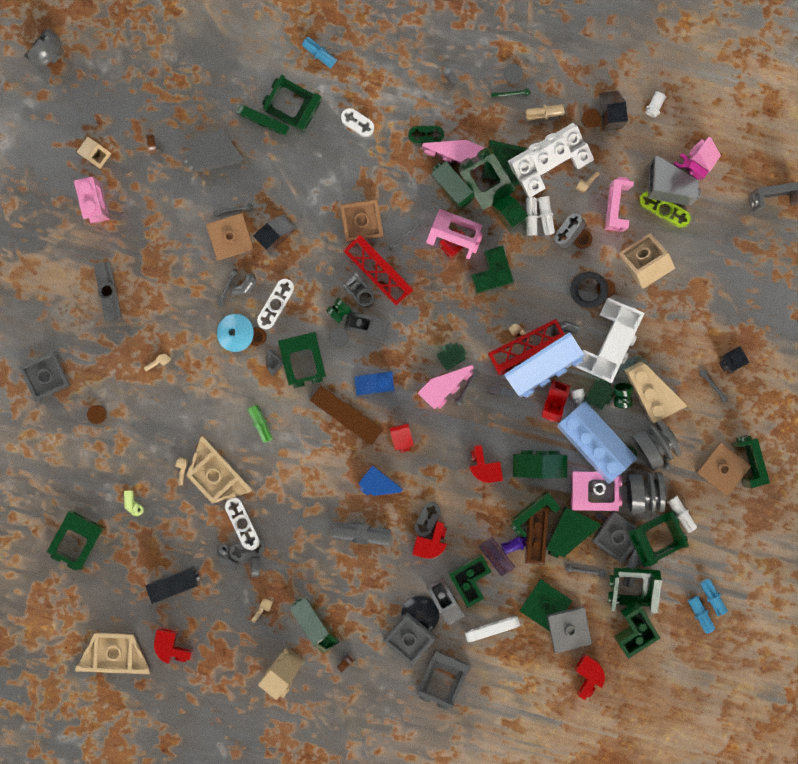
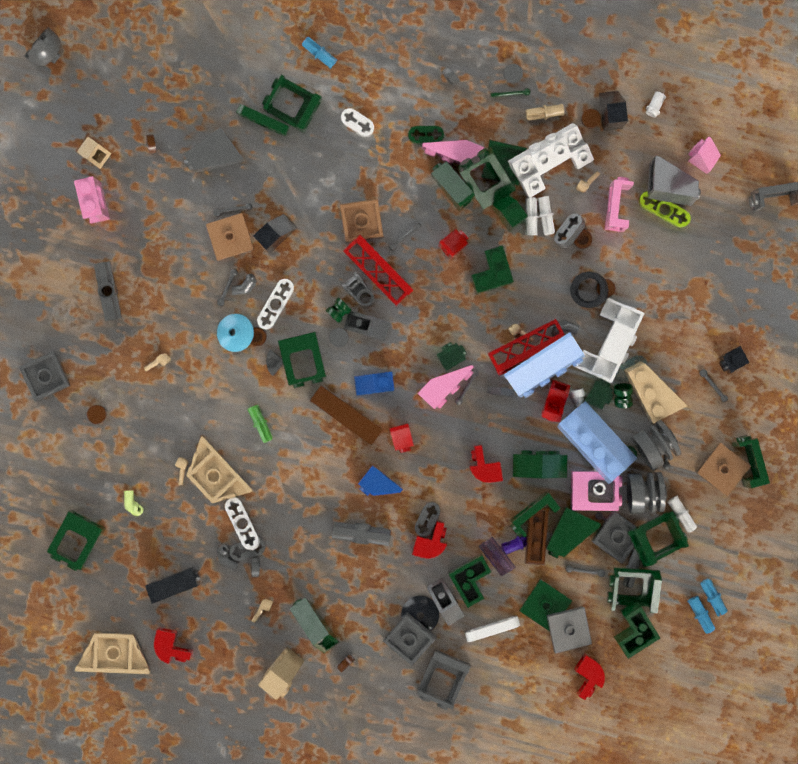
bright pink window [426,209,483,259] -> none
tan slope [618,233,675,289] -> none
dark pink plate [673,153,708,180] -> none

